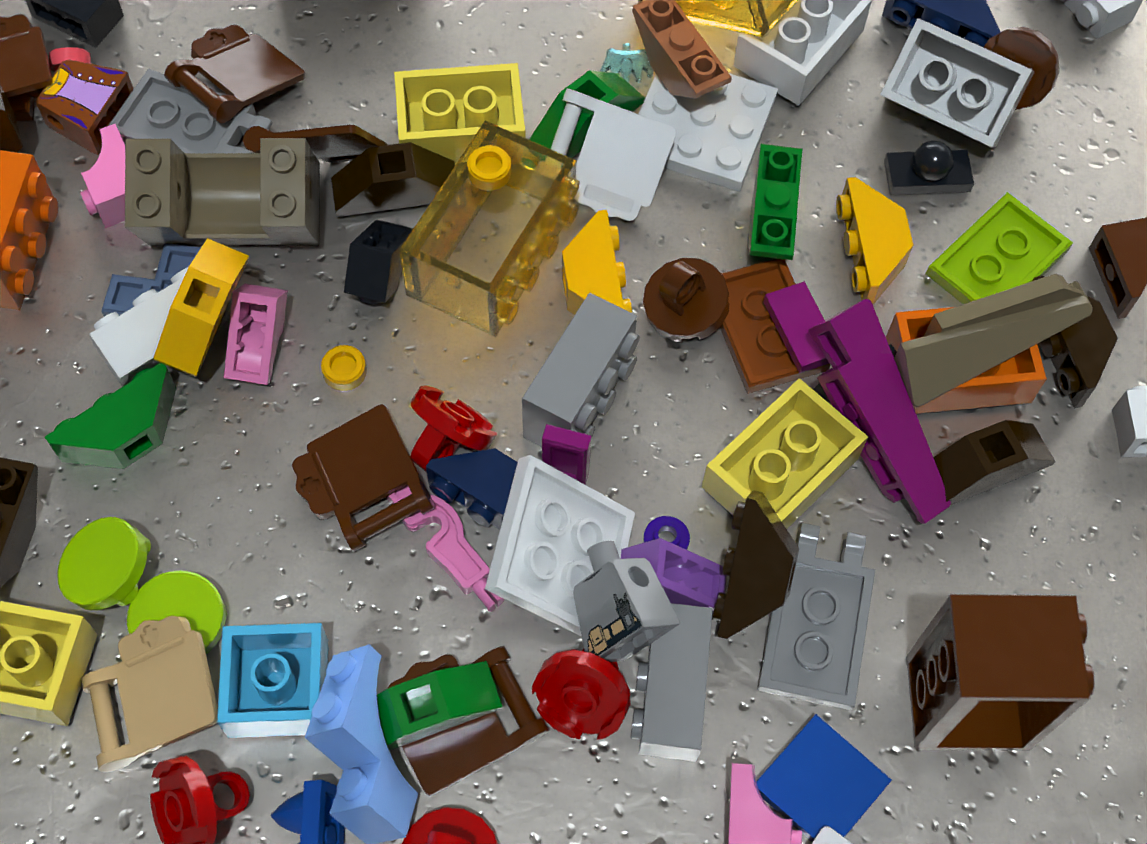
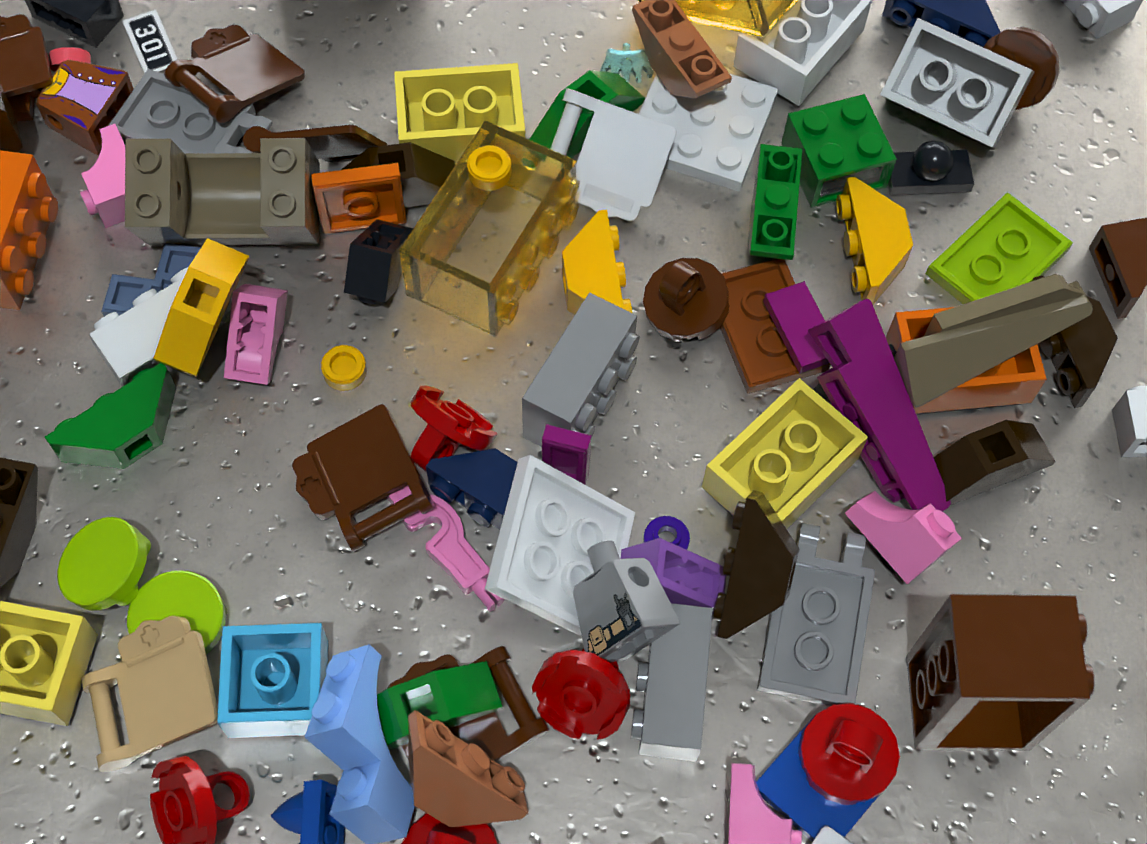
none -> sticker [122,10,177,74]
none -> orange tile [311,163,407,234]
none -> nougat slope [408,710,528,827]
none -> green piece [781,94,897,208]
none -> red tile [798,703,900,805]
none -> bright pink arch [845,491,962,584]

